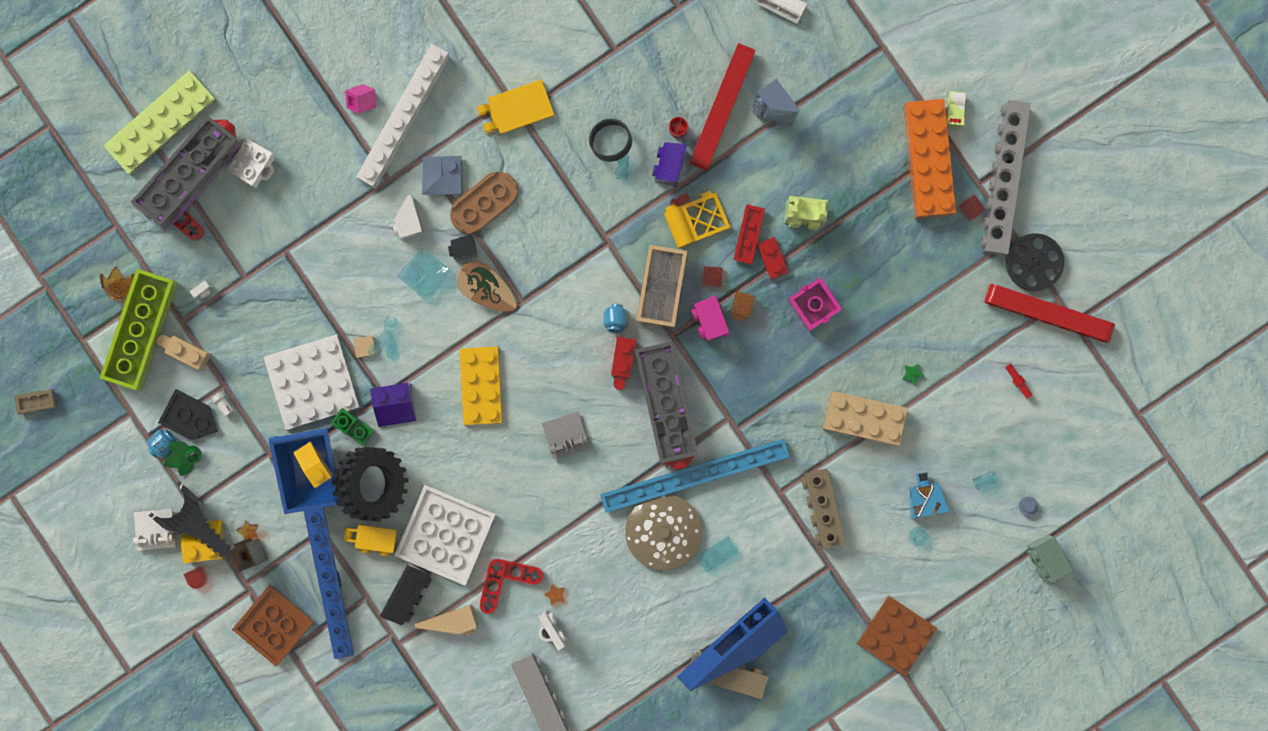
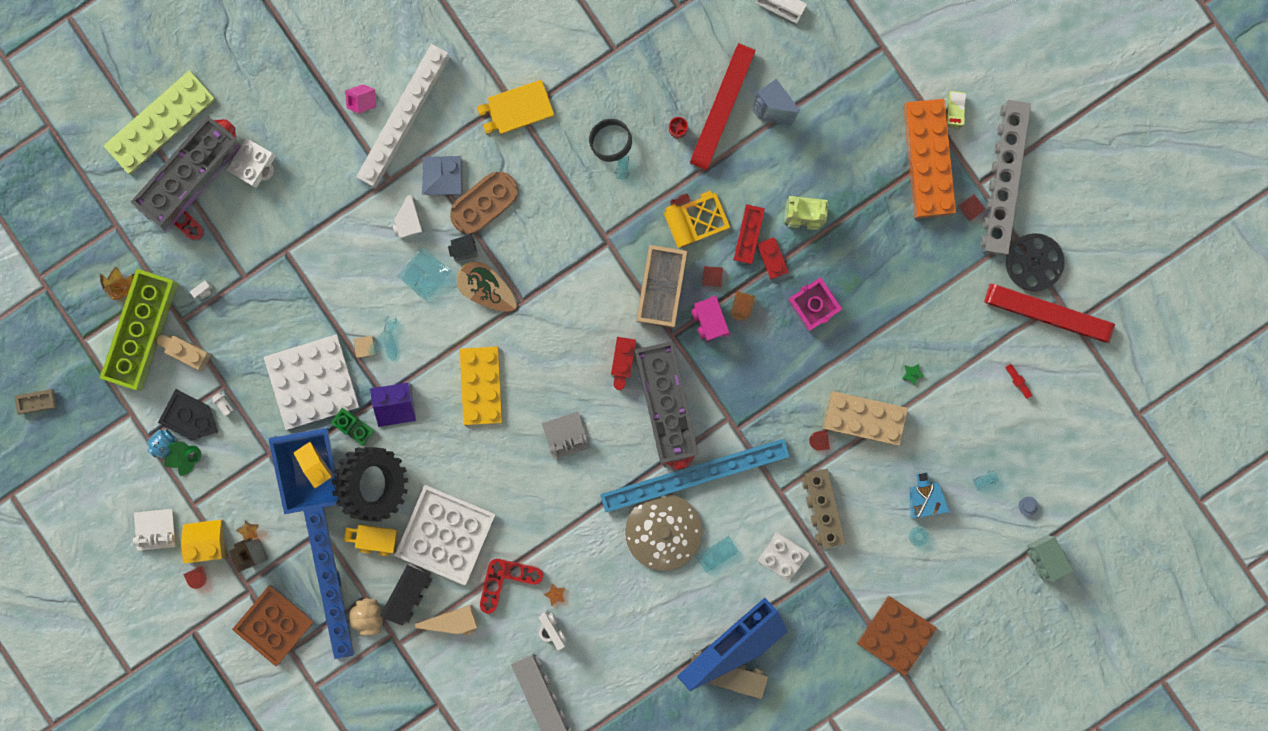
black animal [148,481,231,557] -> none
dark azure head [603,304,629,333] -> none
dark purple slope [652,142,687,187] -> none
none -> tan hair [349,598,383,636]
none -> white hinge [757,532,810,582]
none -> clear red tile [809,430,830,451]

